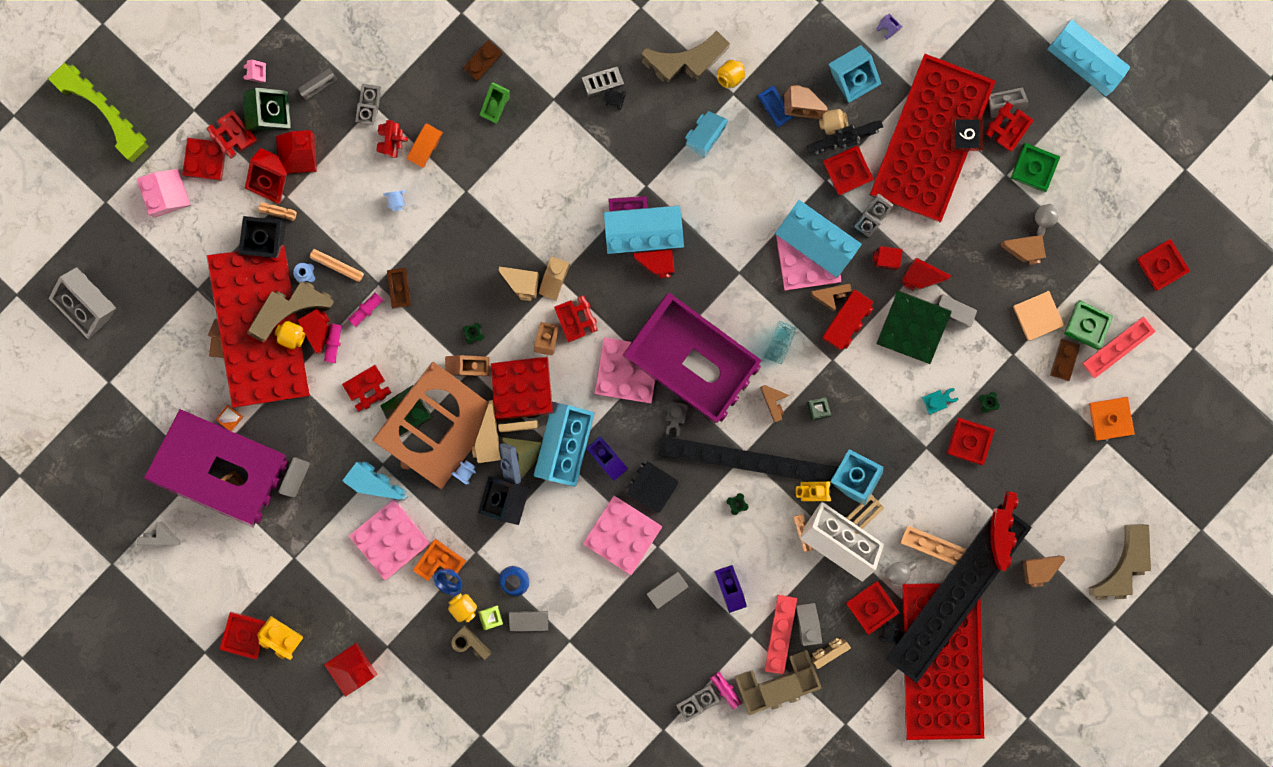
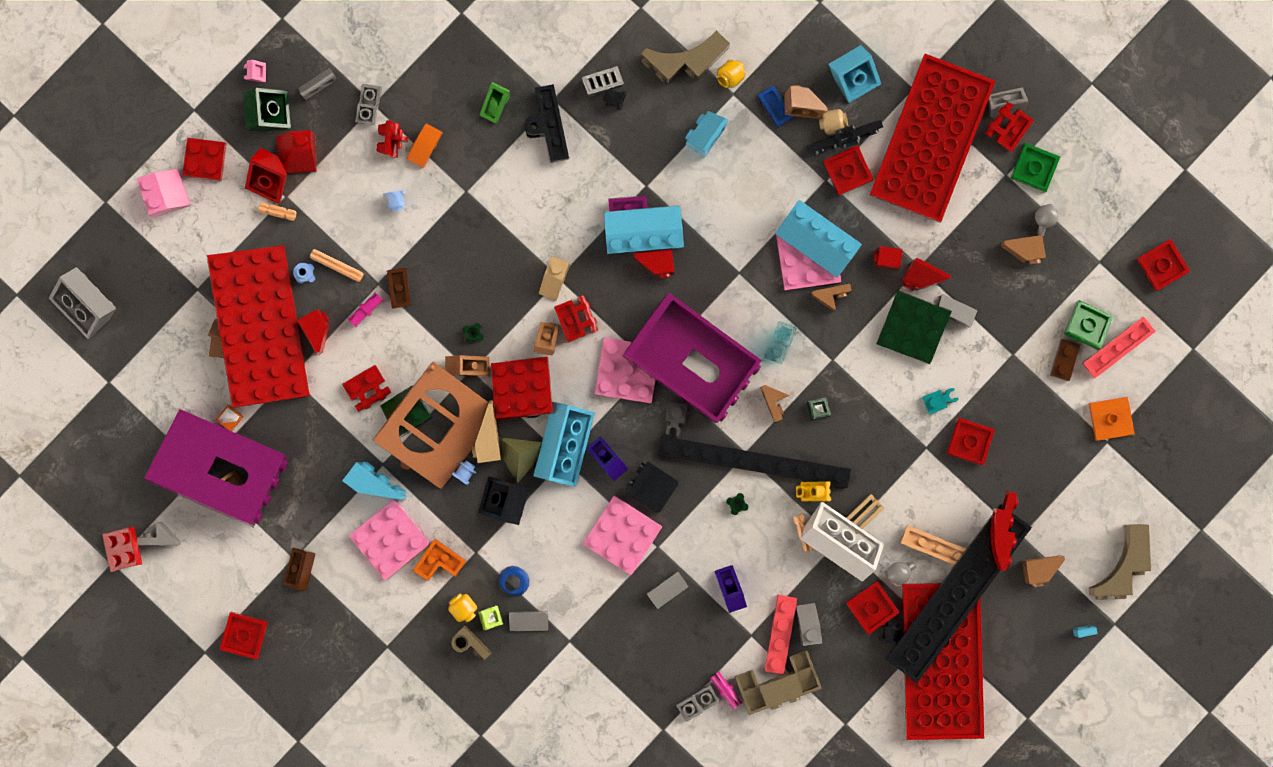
lime arch [48,63,149,163] -> none
red plate [206,110,257,159] -> none
black slope [238,216,286,258] -> none
dark tan arch [247,281,334,343] -> none
yellow bracket [257,616,303,660] -> none
yellow head [275,321,305,349] -> none
light grey slope [278,457,310,497] -> none
dark pink pin [324,323,343,363] -> none
red slope [324,643,378,697] -> none
blue piece [434,569,462,595] -> none
reddish brown plate [463,40,503,82] -> none
tan tile [498,420,538,433] -> none
tan slope [499,266,540,301] -> none
sand blue plate [499,443,521,484] -> none
tan plate [810,638,851,669] -> none
red brick [821,289,873,351] -> none
medium azure slope [831,449,883,505] -> none
light grey slope [854,194,893,237] -> none
dark purple tile [876,13,903,40] -> none
piece [951,115,983,153] -> none
dark green plate [978,392,1000,413] -> none
light nougat tile [1013,291,1064,341] -> none
medium azure slope [1047,19,1130,96] -> none
none -> plate [102,527,142,572]
none -> reddish brown slope [283,548,315,590]
none -> black plate [524,84,569,163]
none -> medium azure tile [1073,625,1098,638]

